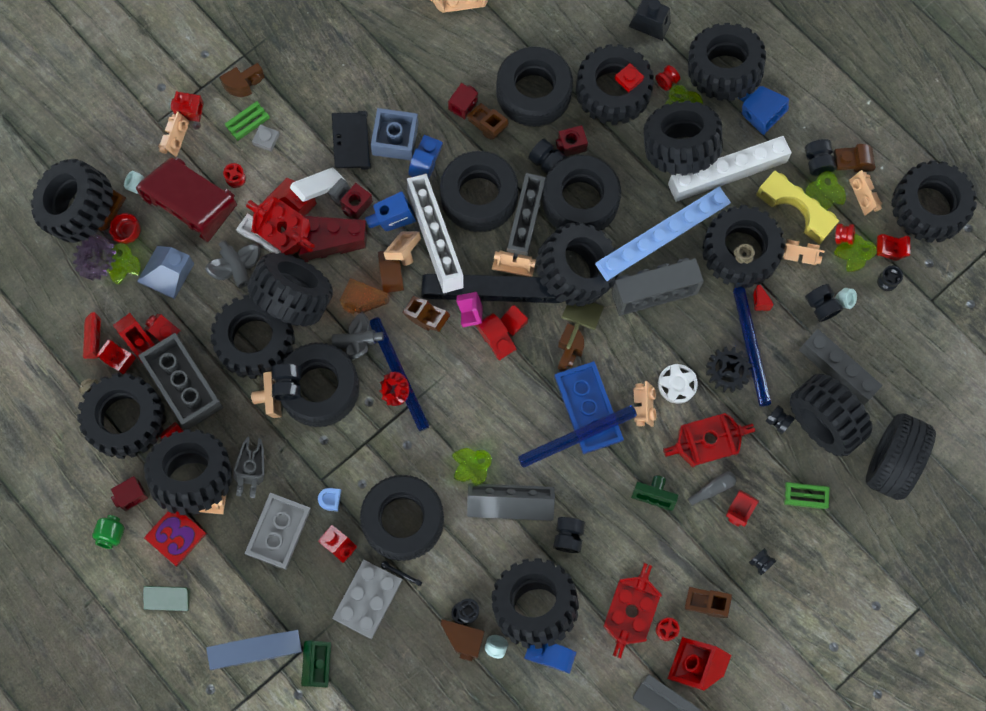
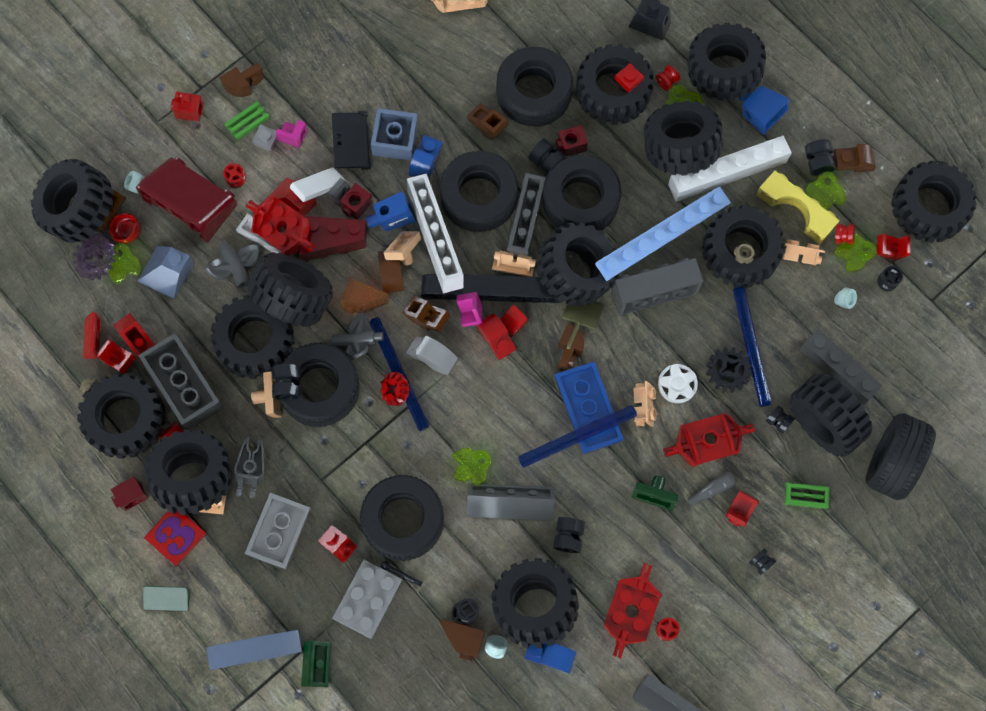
green head [92,515,125,549] -> none
red bracket [144,314,181,342] -> none
light nougat hinge [158,112,189,157] -> none
light blue tile [318,488,341,512] -> none
dark red brick [448,83,478,120] -> none
red slope [667,637,731,691] -> none
reddish brown brick [685,587,732,618] -> none
red slope [753,285,774,311] -> none
black wheel [805,284,843,322] -> none
light nougat hinge [849,170,882,216] -> none
none -> dark pink panel [275,120,308,148]
none -> light grey brick [406,336,458,375]

